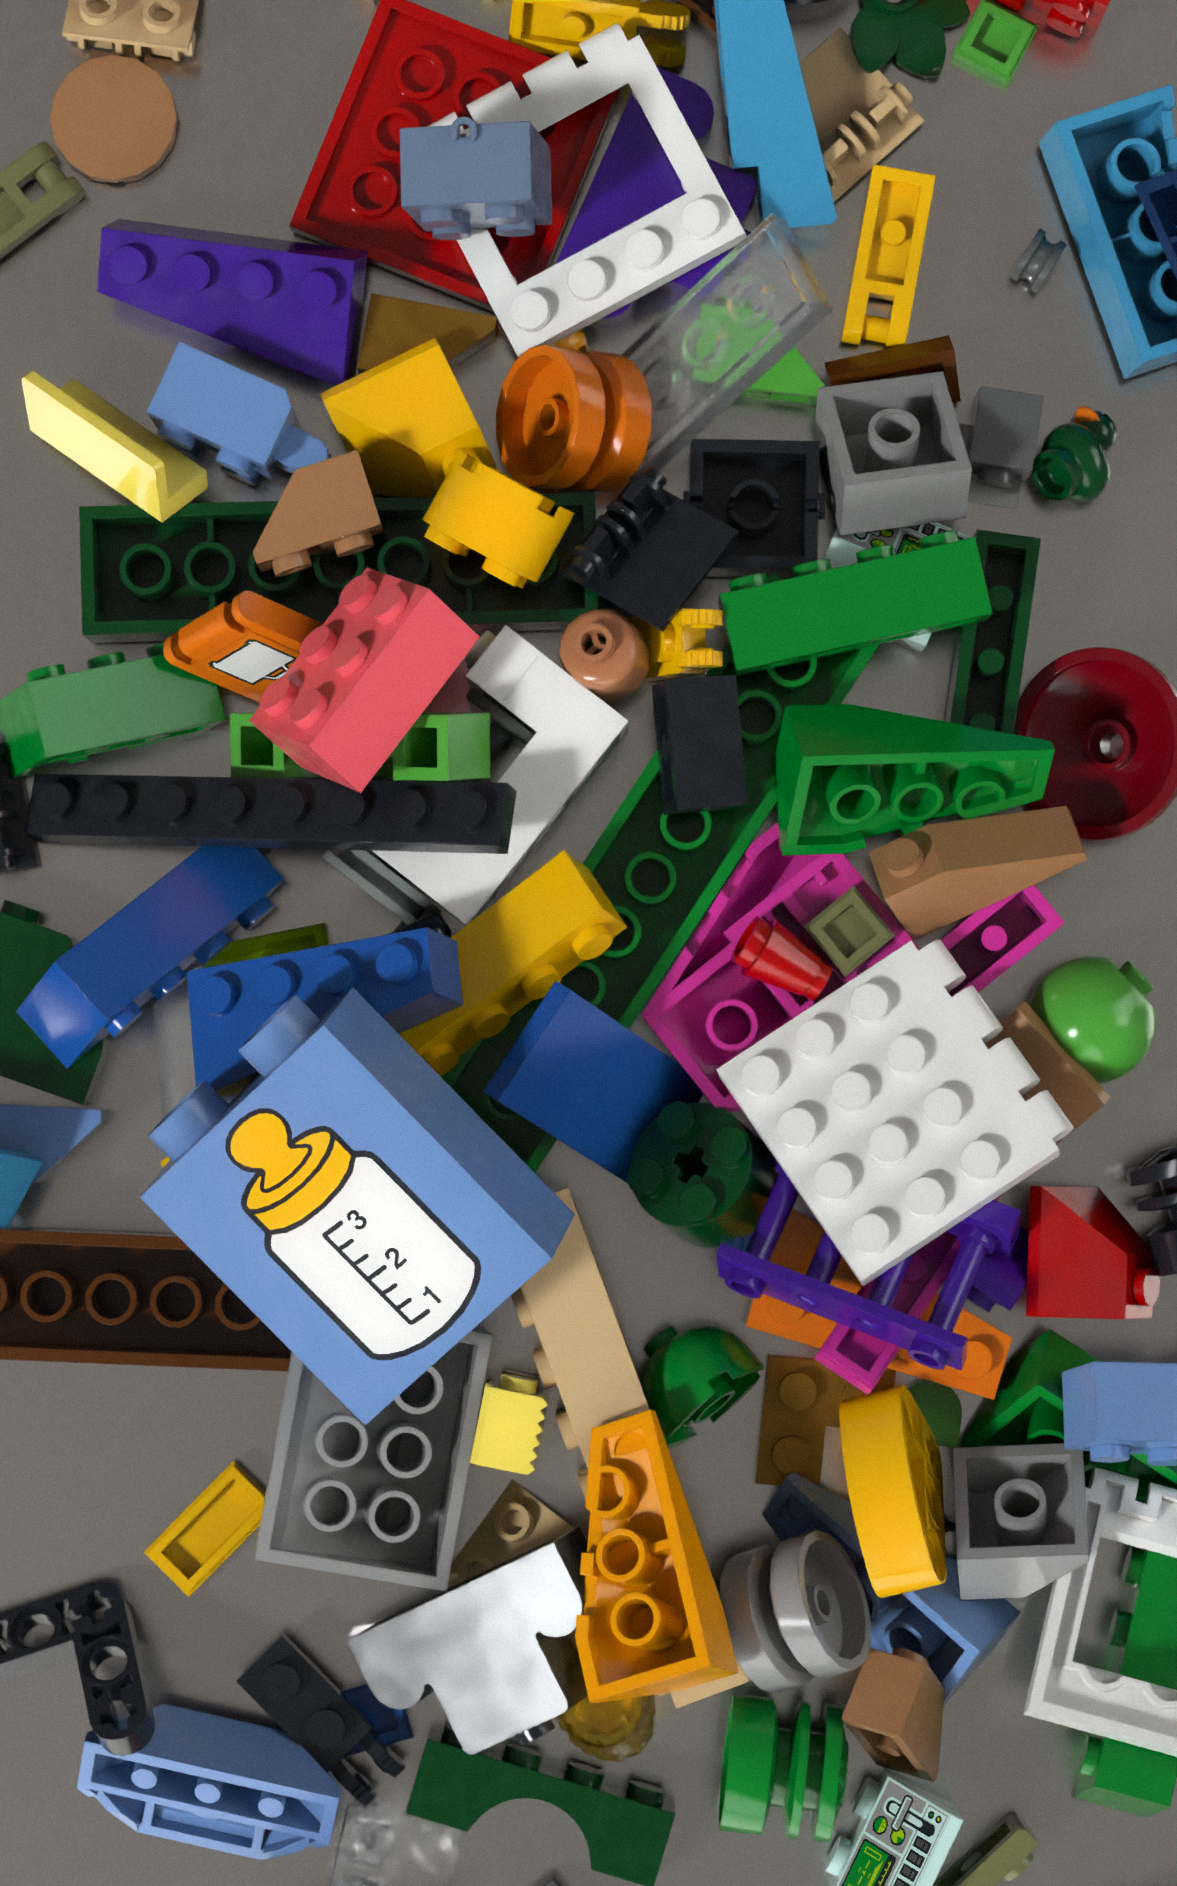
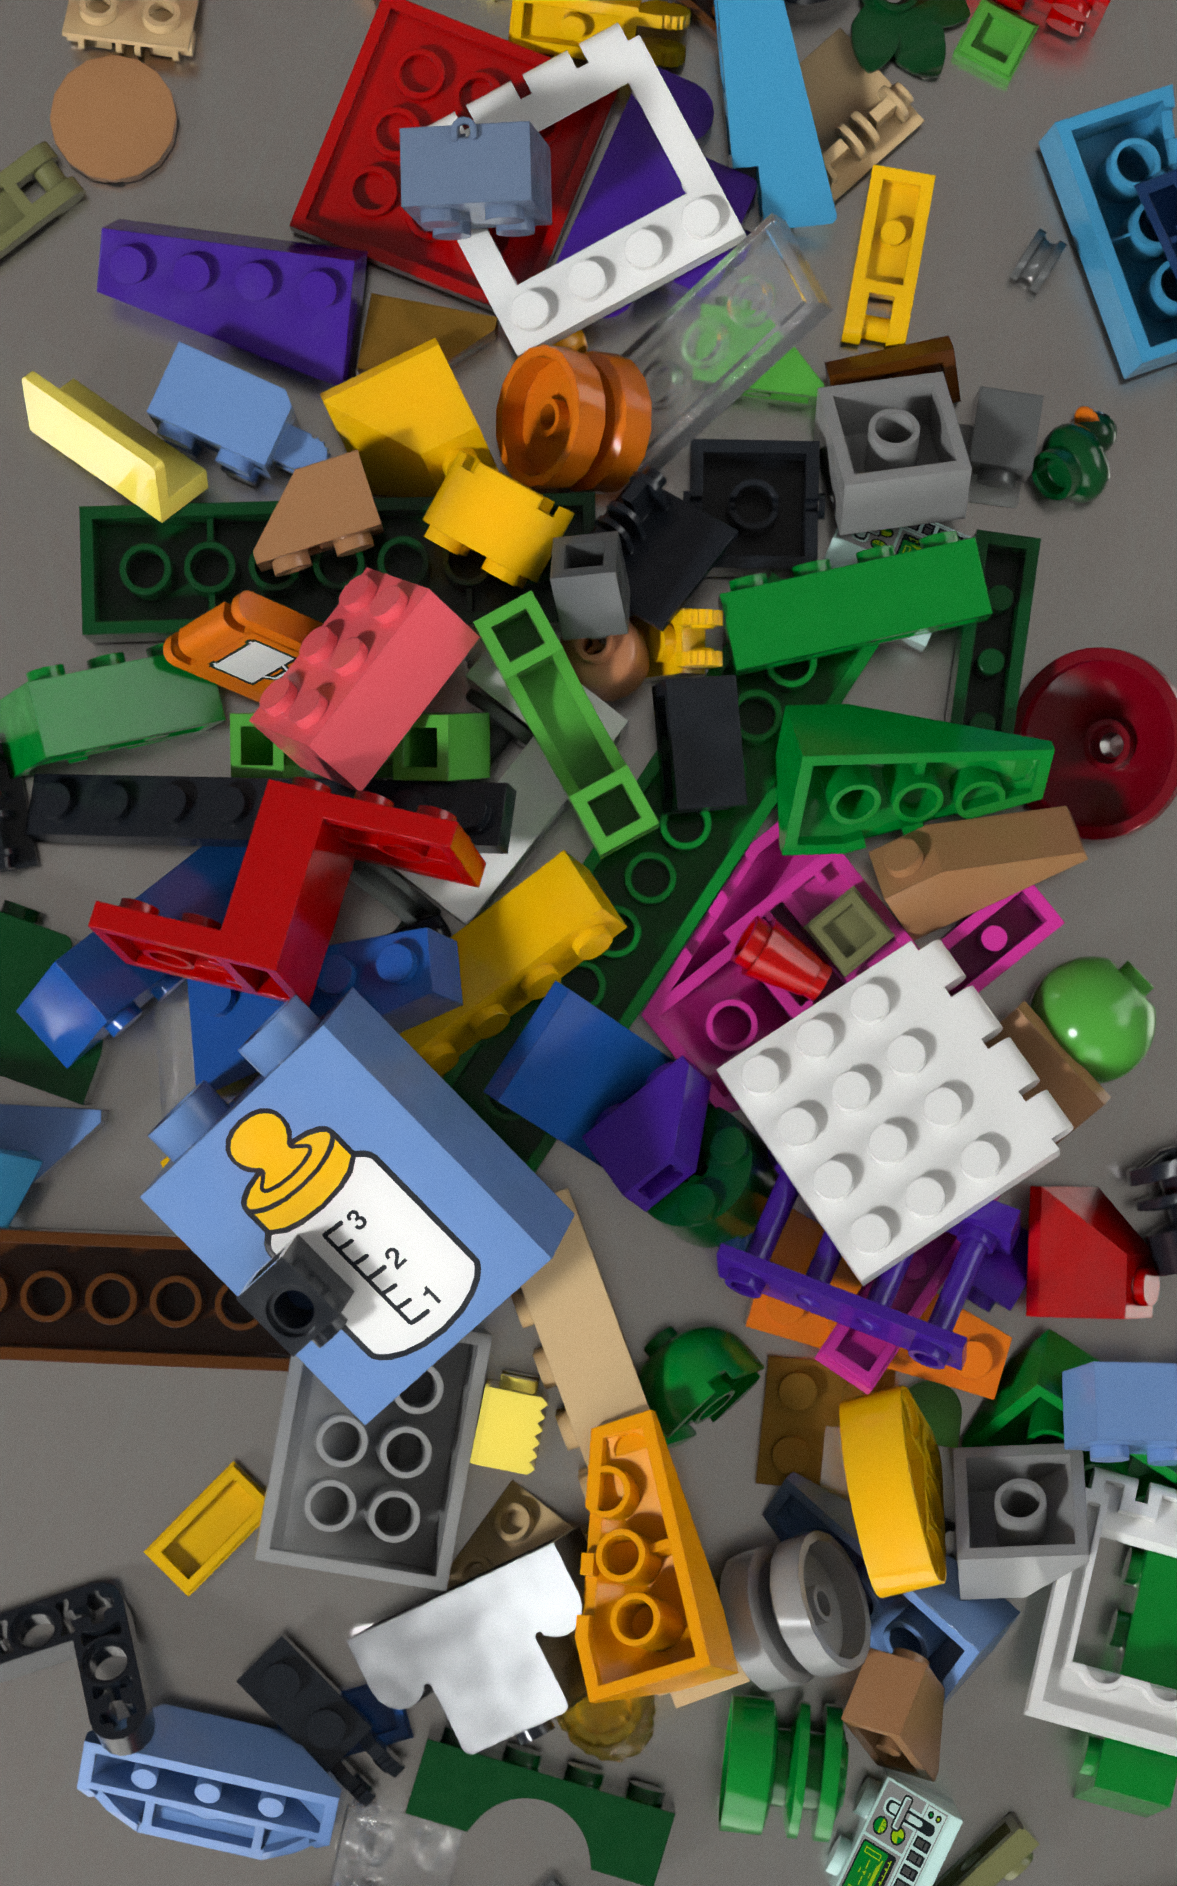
none -> red bracket [88,777,486,1008]
none -> black brick [236,1234,355,1357]
none -> bright green arch [473,590,659,859]
none -> dark grey brick [550,531,631,640]
none -> dark purple slope [581,1055,712,1212]

